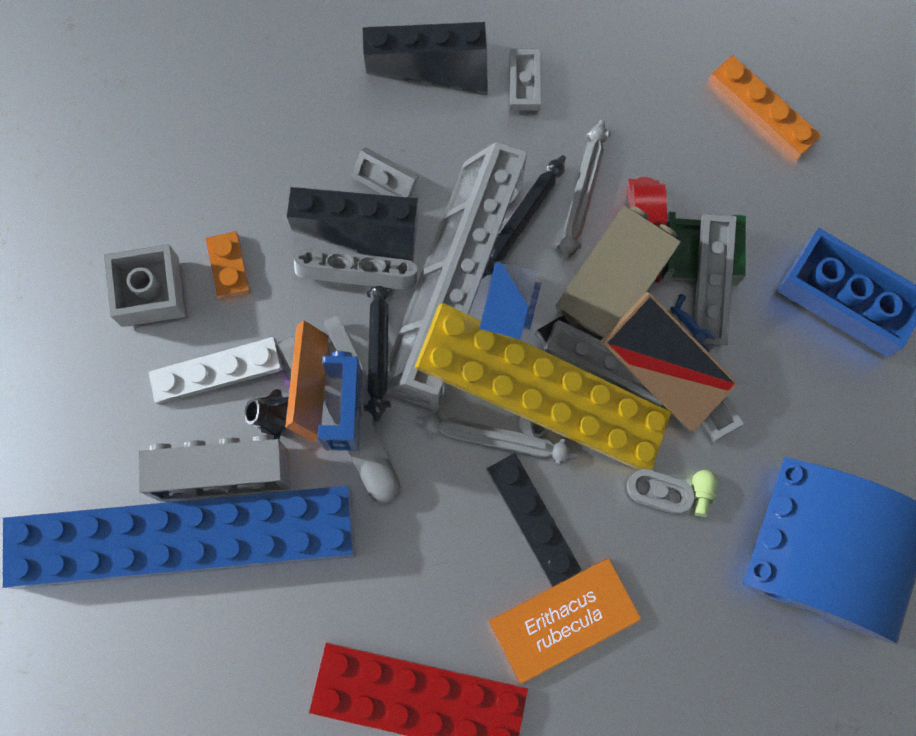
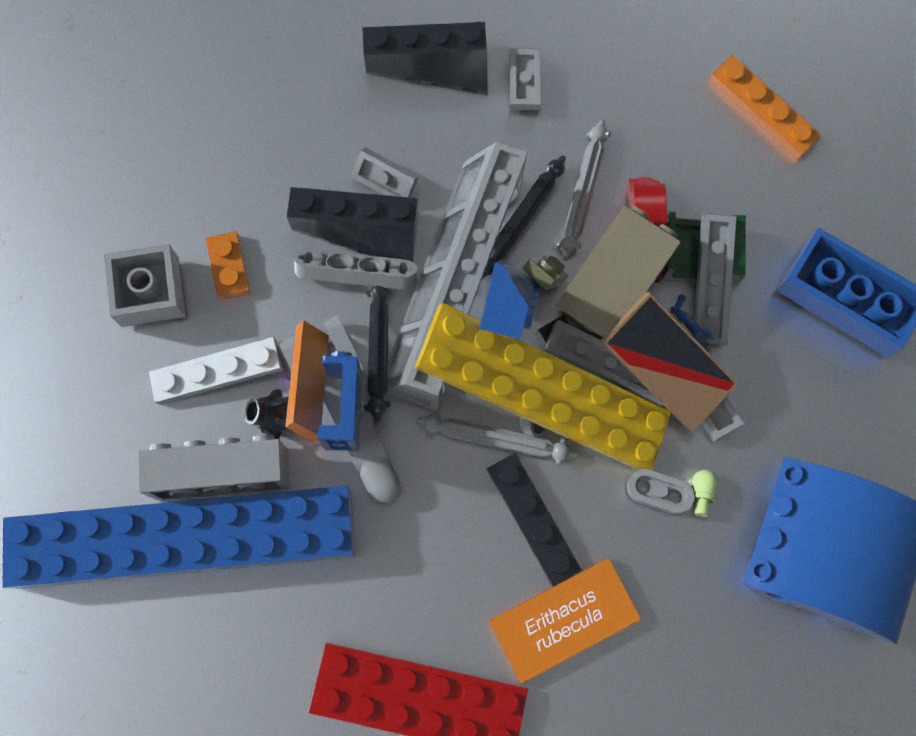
none -> olive plate [522,255,569,290]

